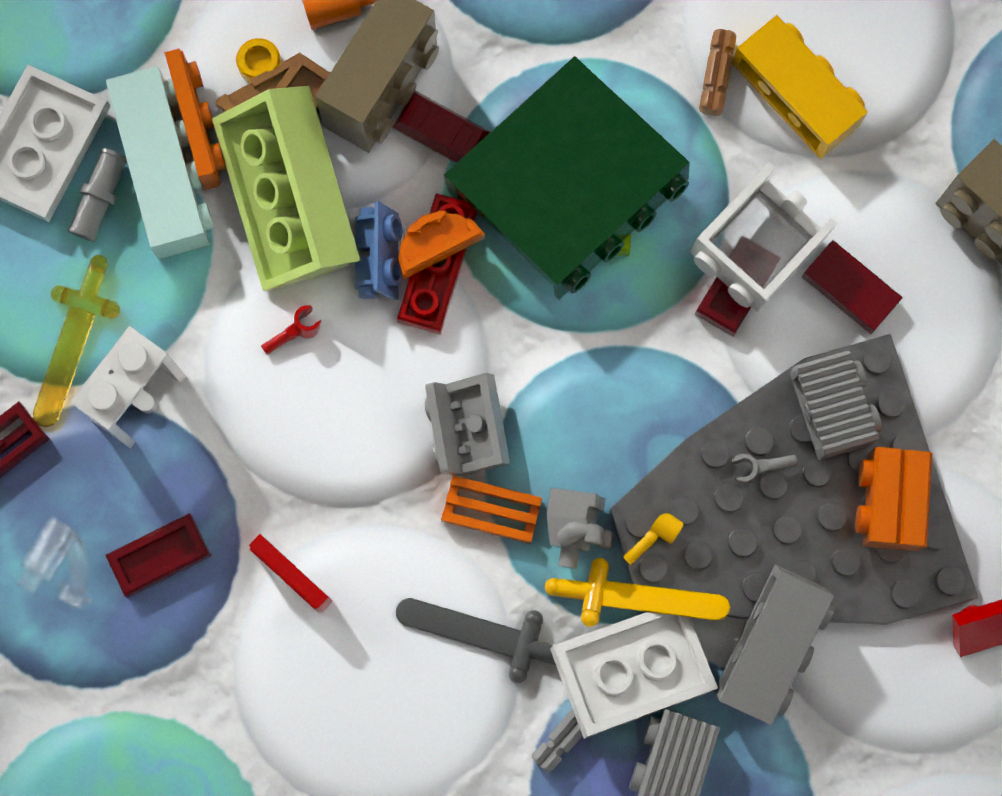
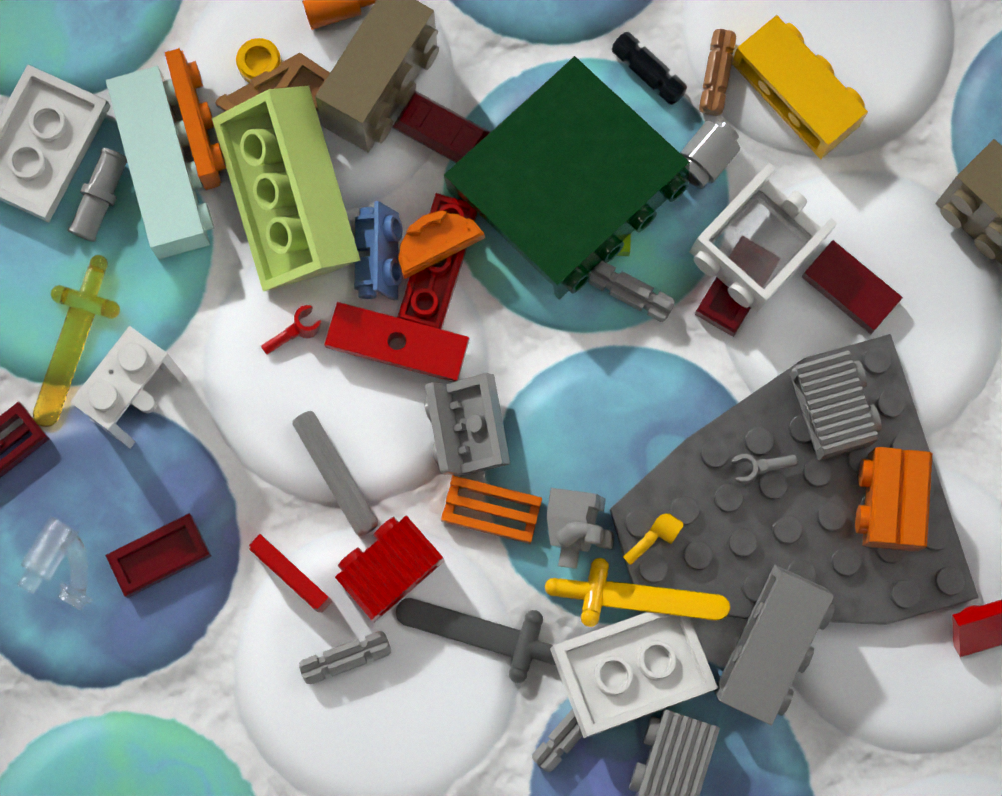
none -> light grey axle [292,410,378,536]
none -> light grey axle [299,631,391,684]
none -> red tile [324,302,470,382]
none -> red brick [335,515,445,623]
none -> light grey axle [588,261,675,322]
none -> black axle [612,32,687,105]
none -> light grey brick [680,120,740,189]

